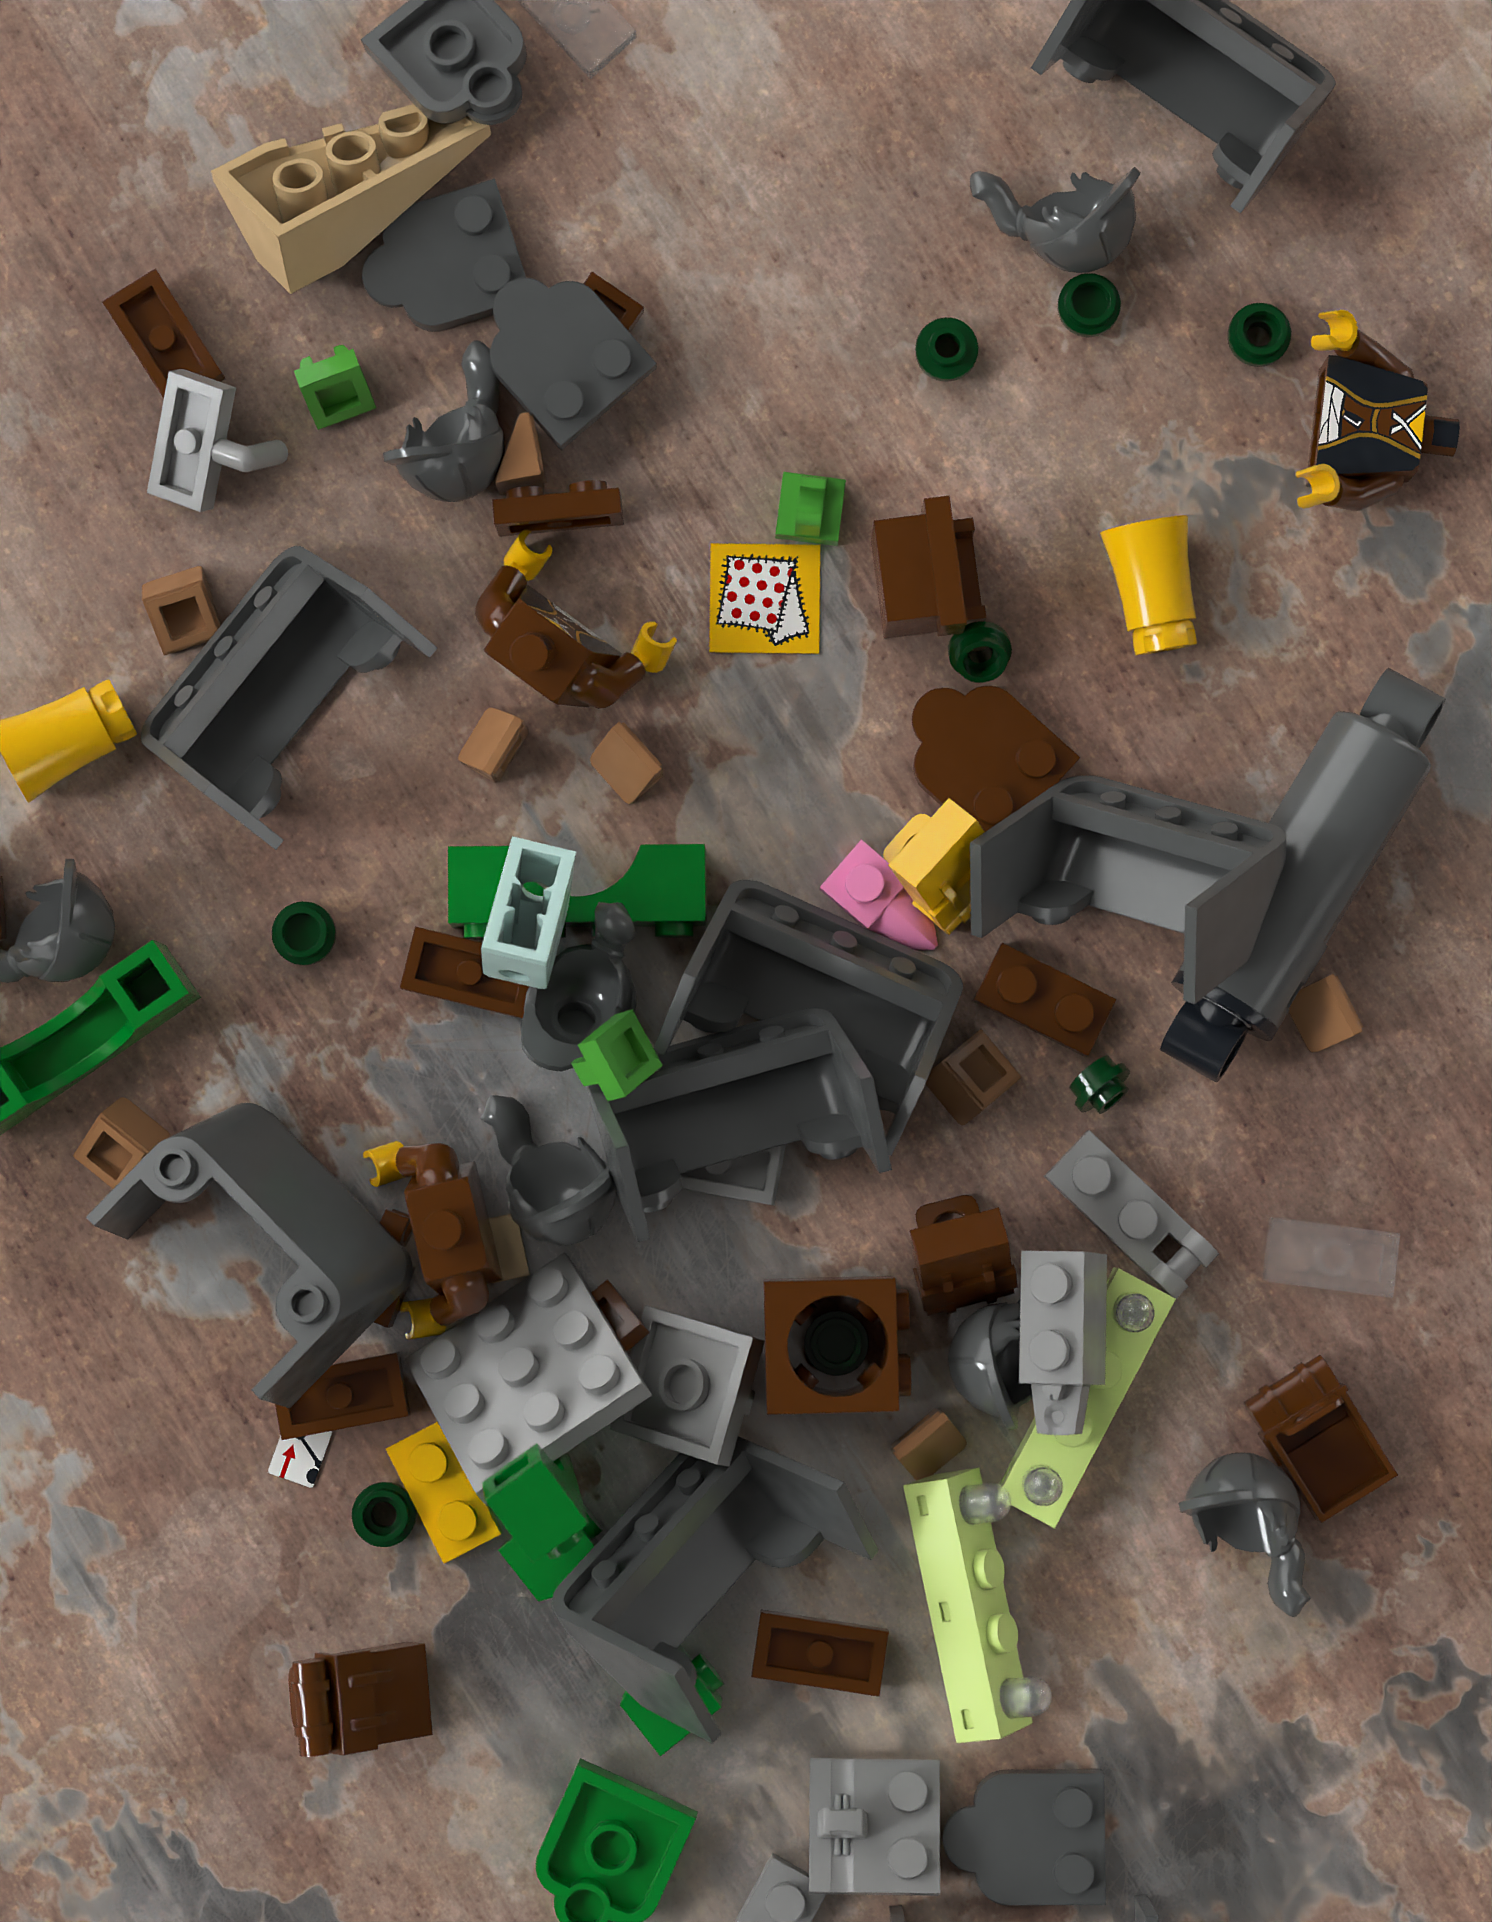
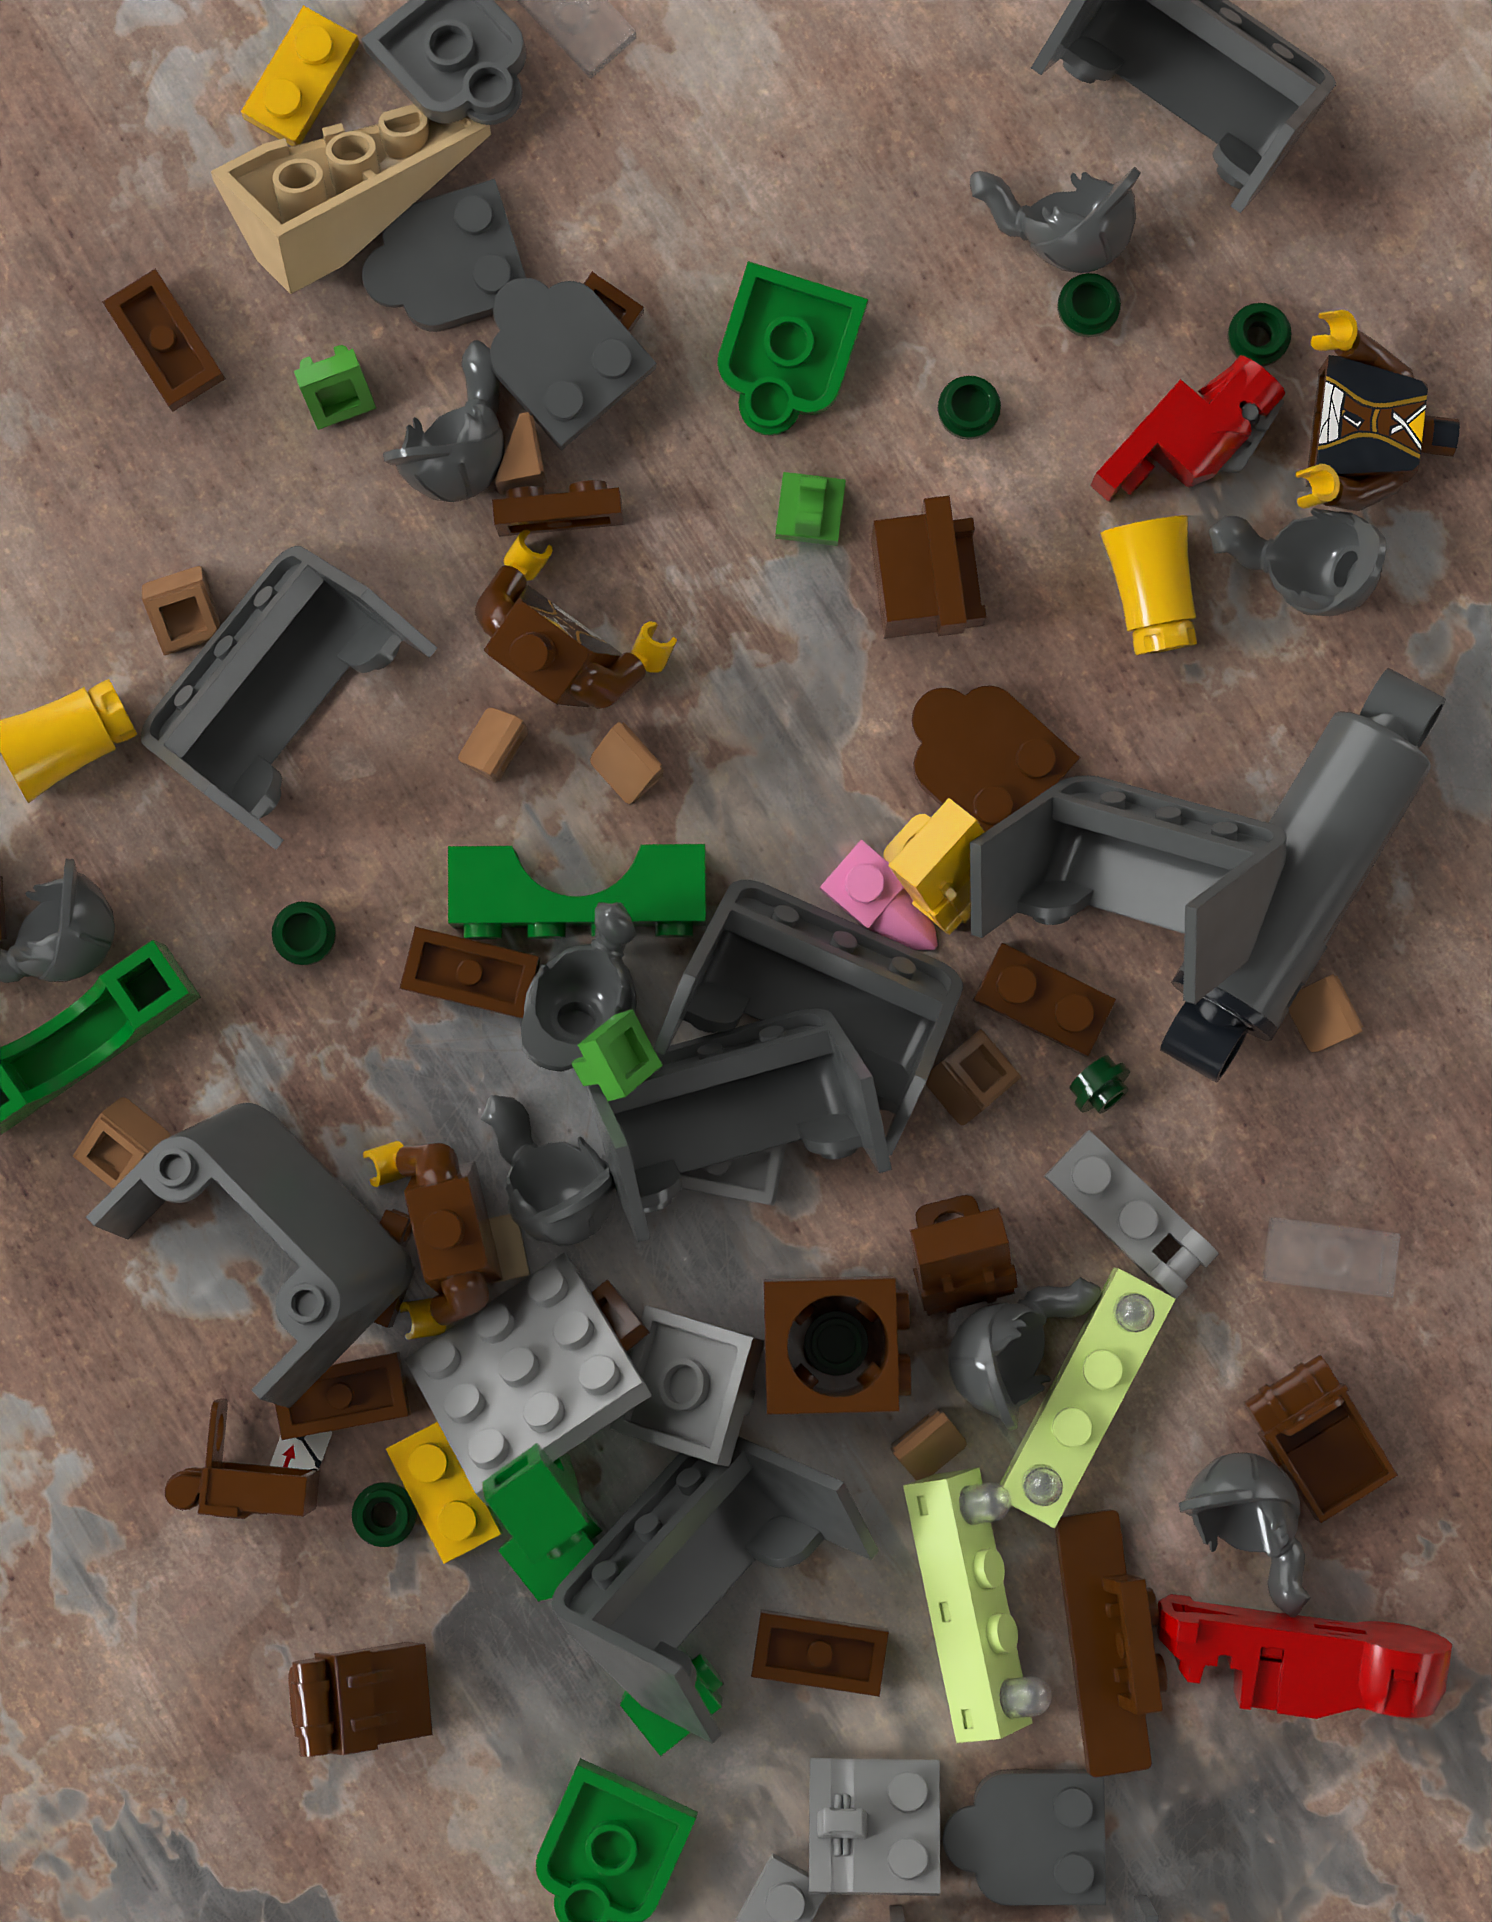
light grey plate [147,369,288,512] -> none
light aqua torso [481,836,576,989] -> none
sticker [709,543,820,654] -> none
dark green plate [915,317,978,382] -> none
dark green plate [948,621,1012,683] -> none
light grey hinge [1019,1251,1107,1435] -> none
none -> reddish brown piece [165,1398,320,1519]
none -> yellow plate [241,5,360,146]
none -> green plate [718,261,868,436]
none -> dark green plate [938,375,1001,440]
none -> reddish brown bracket [1055,1509,1168,1777]
none -> red plate [1090,355,1286,502]
none -> red piece [1157,1594,1452,1719]
none -> dark grey piece [1209,508,1386,616]

